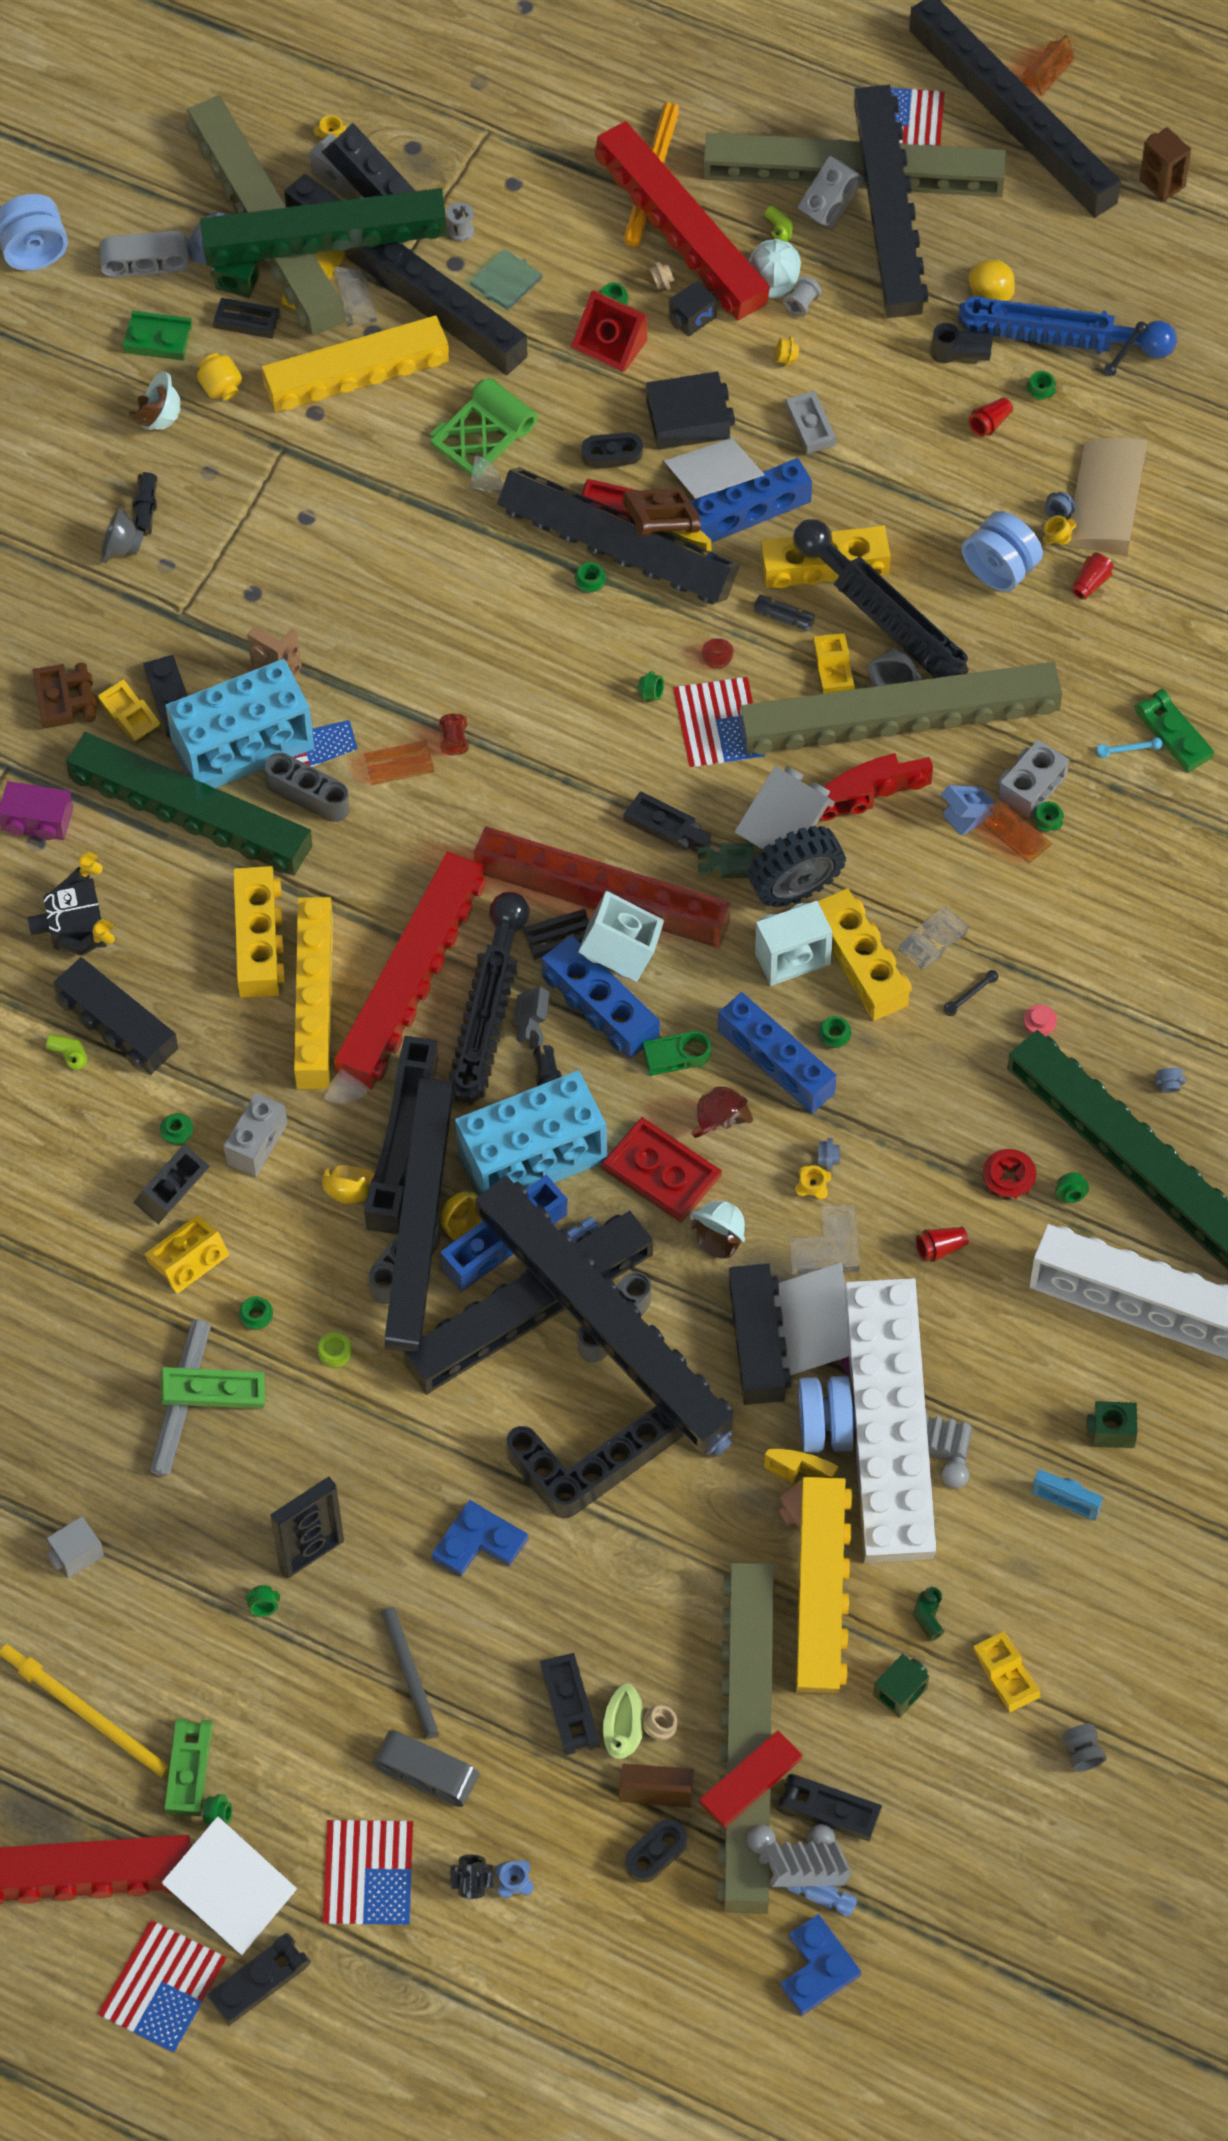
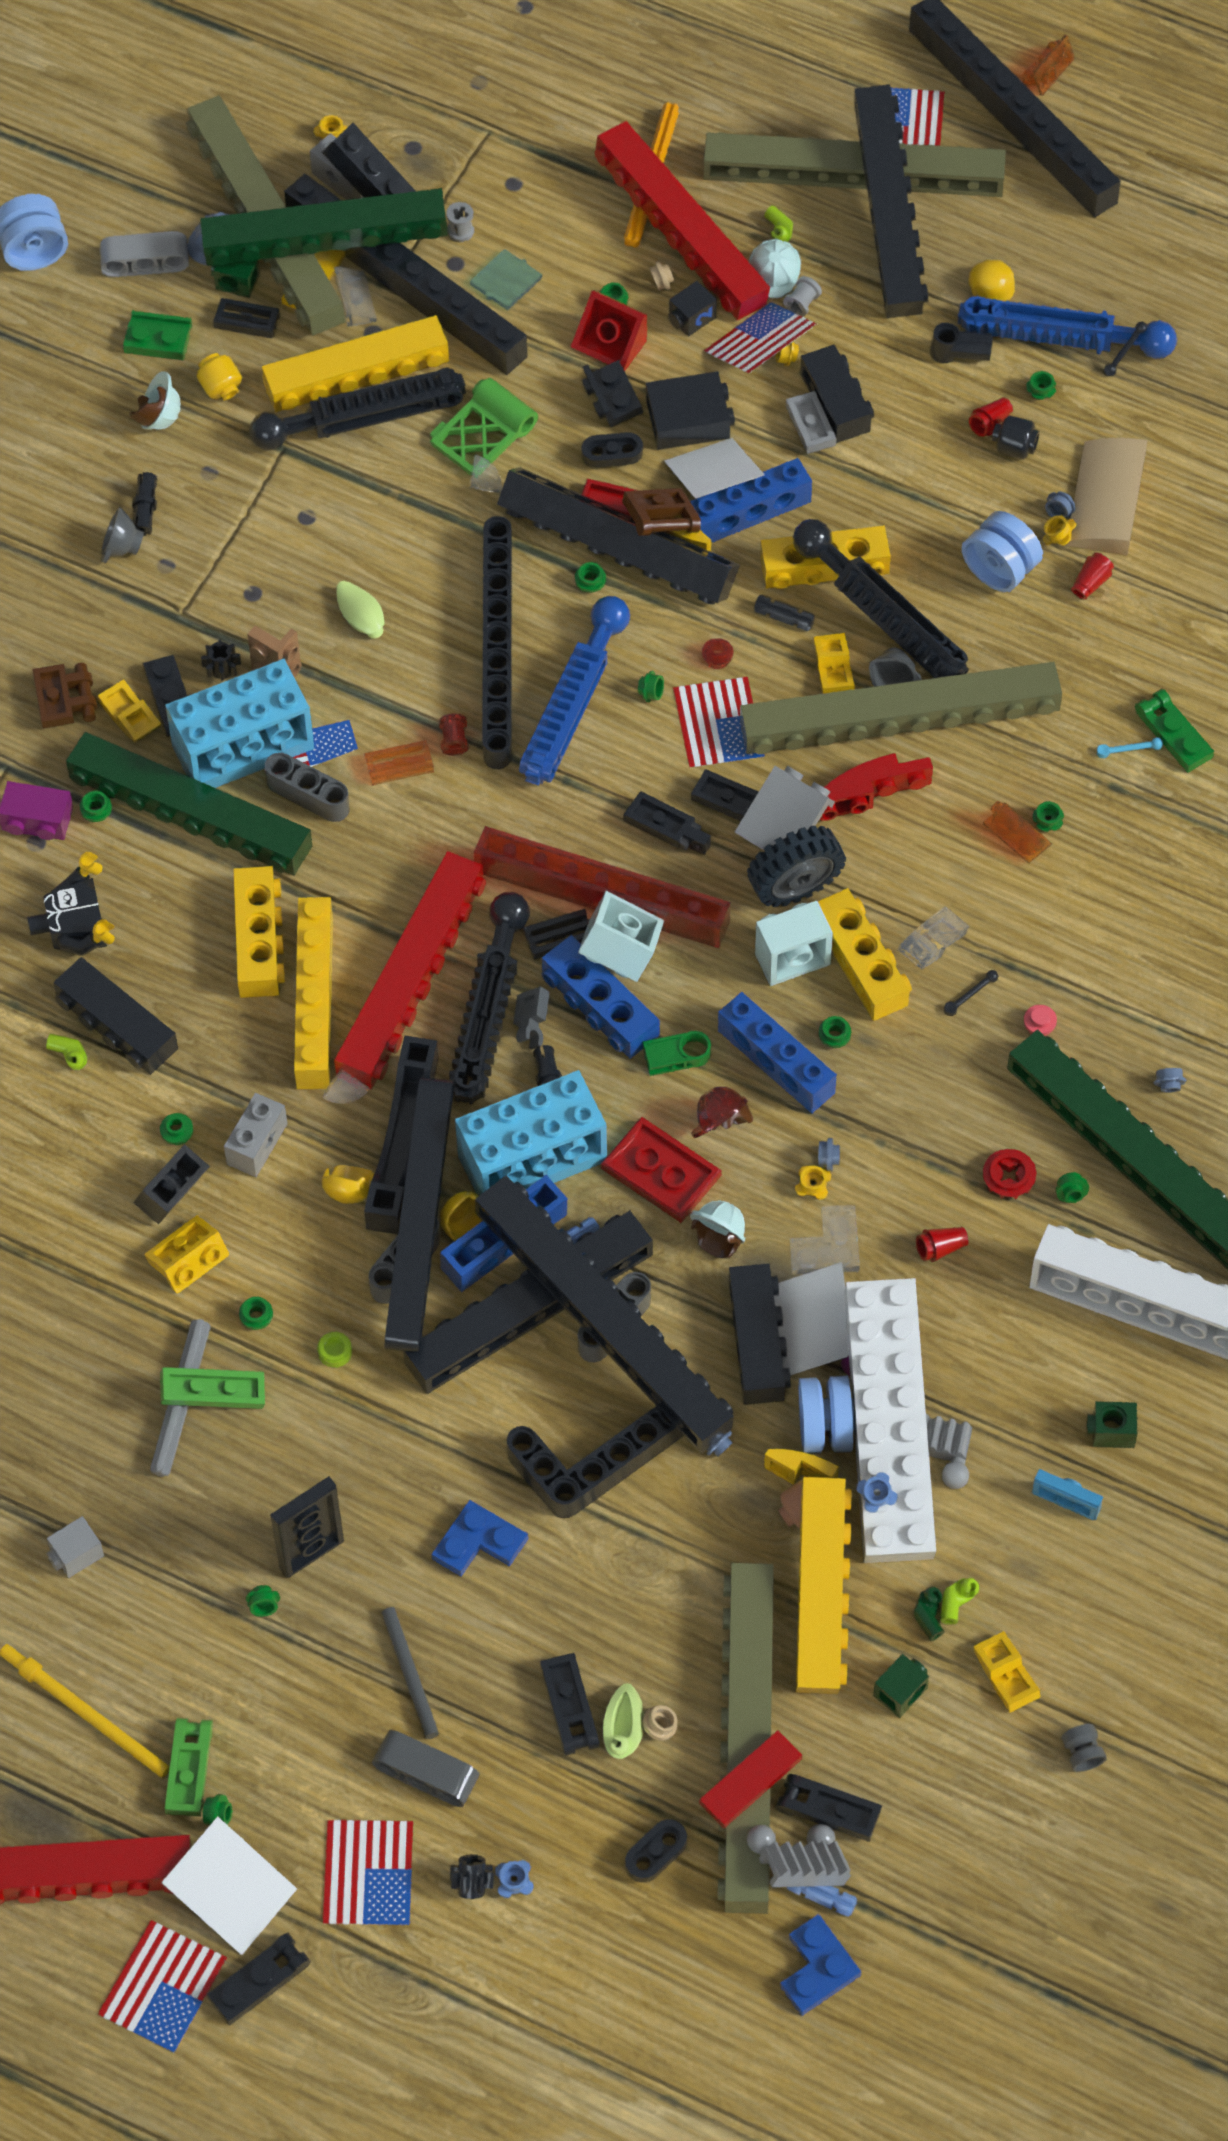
reddish brown panel [619,1763,694,1808] -> none
clear green plate [698,844,753,878] -> none
light grey brick [797,156,865,229] -> none
medium blue slope [941,785,1001,835] -> none
light grey brick [998,739,1069,820] -> none
reddish brown brick [1139,127,1191,202] -> none
none -> green plate [79,791,112,822]
none -> black gear [201,640,241,681]
none -> black gear [249,368,466,450]
none -> yellowish green arm [336,581,384,639]
none -> black beam [482,516,512,770]
none -> blue gear [519,596,631,786]
none -> black bracket [581,360,644,428]
none -> black plate [691,769,758,821]
none -> sticker [704,302,816,374]
none -> black brick [800,344,874,443]
none -> medium blue plate [857,1472,897,1513]
none -> lime arm [940,1578,979,1625]
none -> black head [992,415,1040,460]

